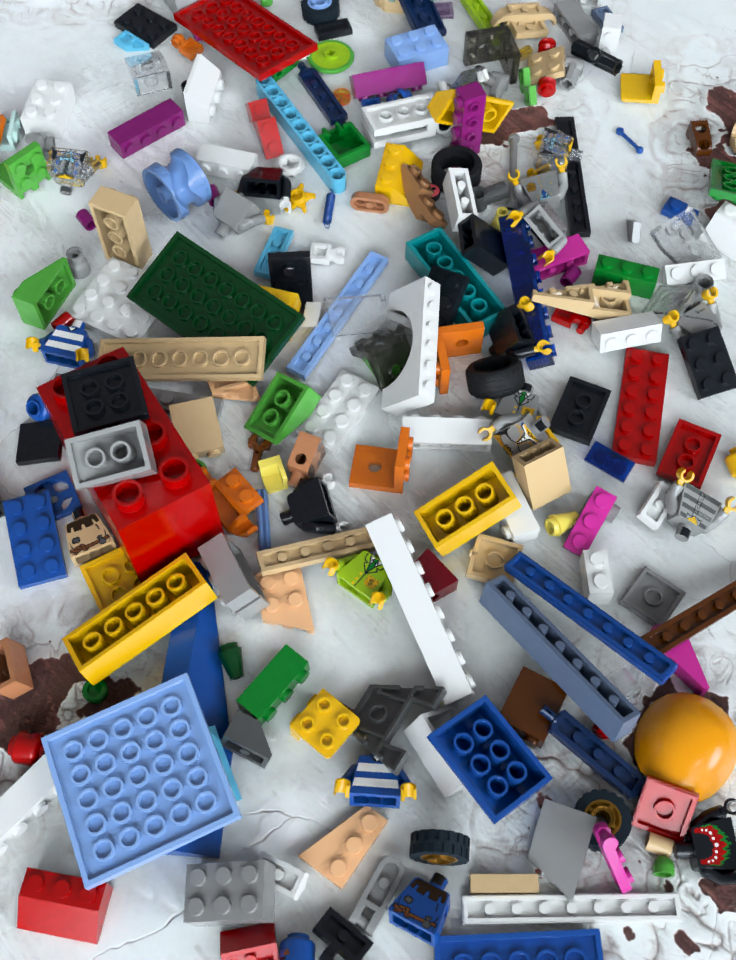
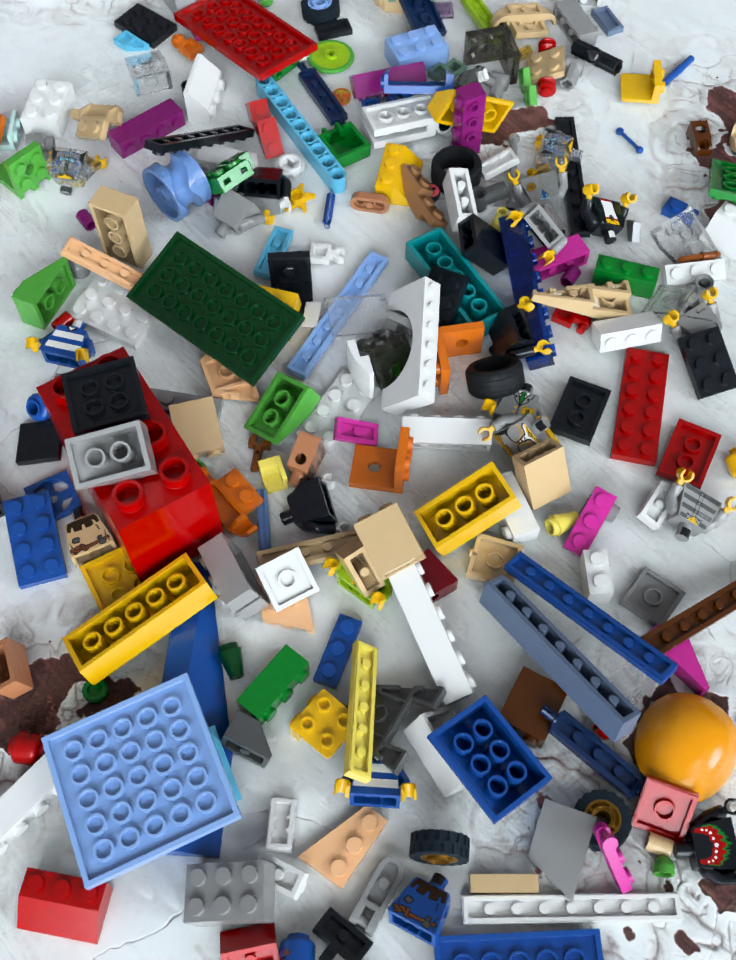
tan plate [98,336,267,382] -> none
clear blue plate [584,441,635,484] -> none
white brick [596,12,624,57] -> none
none -> light nougat tile [61,236,143,291]
none -> tan plate [69,103,124,141]
none -> black plate [144,124,255,156]
none -> piece [204,151,255,195]
none -> white plate [254,547,319,613]
none -> white plate [265,797,297,854]
none -> blue plate [313,614,363,690]
none -> dark pink plate [333,417,379,446]
none -> tan slope [334,539,386,598]
none -> light yellow tile [343,640,378,784]
none -> white slope [346,339,374,398]
none -> tan brick [353,502,426,581]
none -> panel [380,69,454,94]
none -> sand green slope [427,58,467,82]
none -> white plate [481,147,520,181]
none -> black torso [579,183,637,244]
none -> blue piece [662,55,694,86]
none -> dark orange piece [678,250,721,263]

